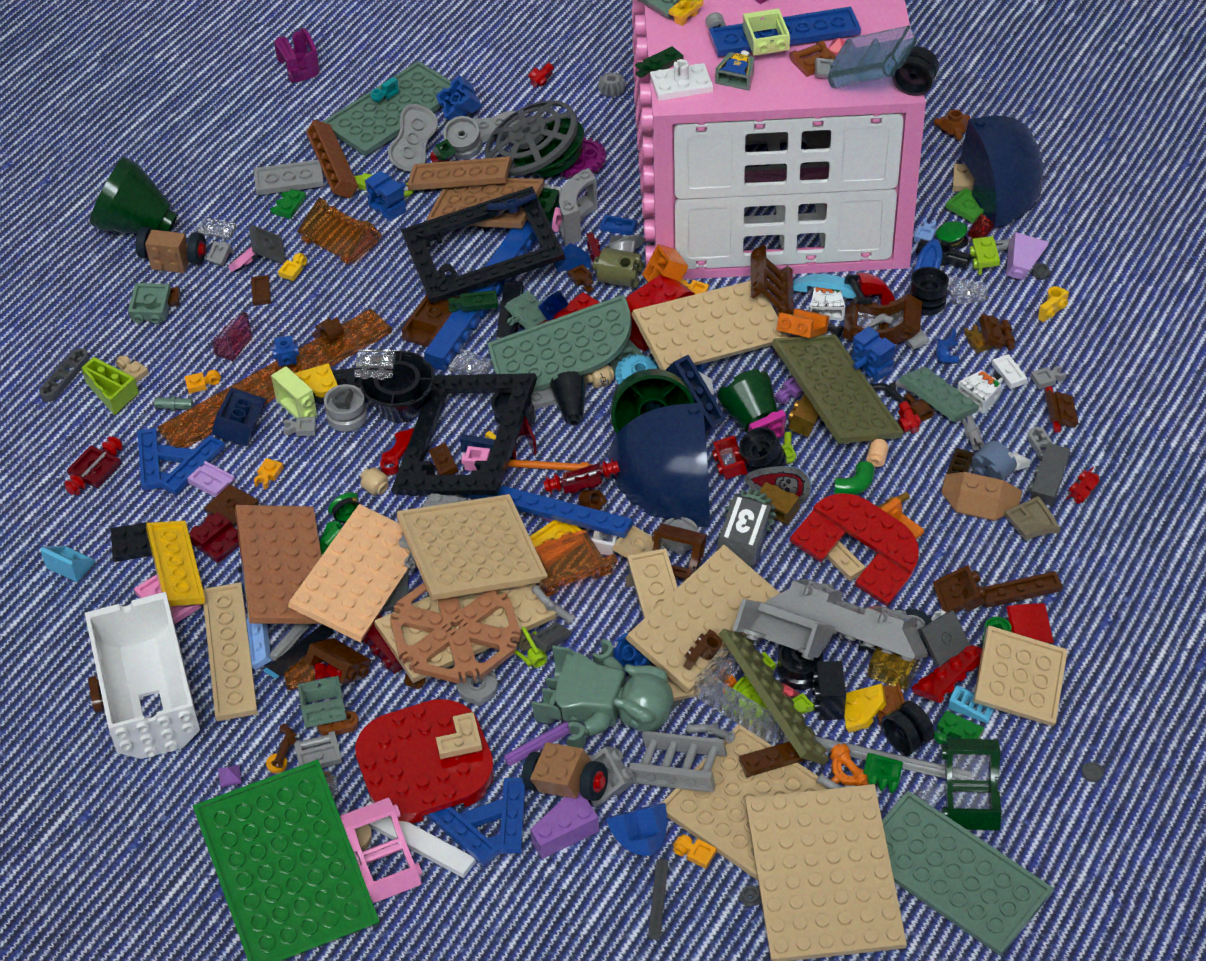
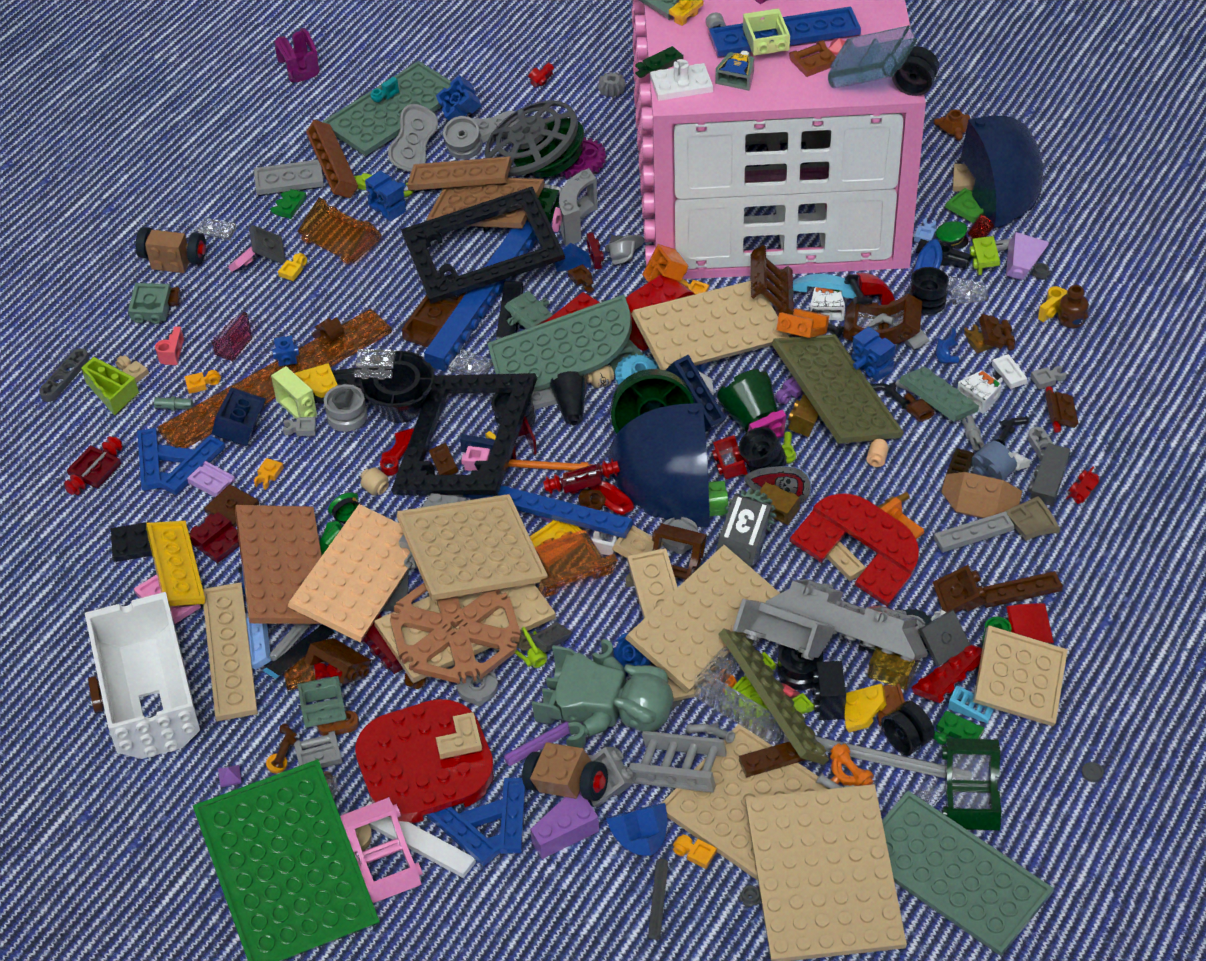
medium azure slope [40,546,95,582] -> none
dark green cone [89,157,178,234] -> none
light grey bracket [206,241,235,267] -> none
reddish brown tile [251,275,271,306] -> none
dark green leg [430,139,456,163] -> none
dark green plate [448,290,498,312] -> none
dark blue piece [486,193,537,213] -> none
light grey piece [532,585,575,624] -> none
clear blue slope [538,290,569,321] -> none
olive cylinder [593,247,644,288] -> none
blue tile [600,215,638,235] -> none
reddish brown plate [683,629,722,671] -> none
light grey tile [815,58,835,79] -> none
green cylinder [834,461,875,495] -> none
green plate [863,753,903,793] -> none
red plate [898,401,921,434] -> none
none -> coral plate [155,327,184,365]
none -> red piece [591,481,635,515]
none -> bright green plate [709,481,728,516]
none -> light grey plate [934,511,1014,553]
none -> black piece [995,416,1030,446]
none -> reddish brown piece [1058,285,1089,329]

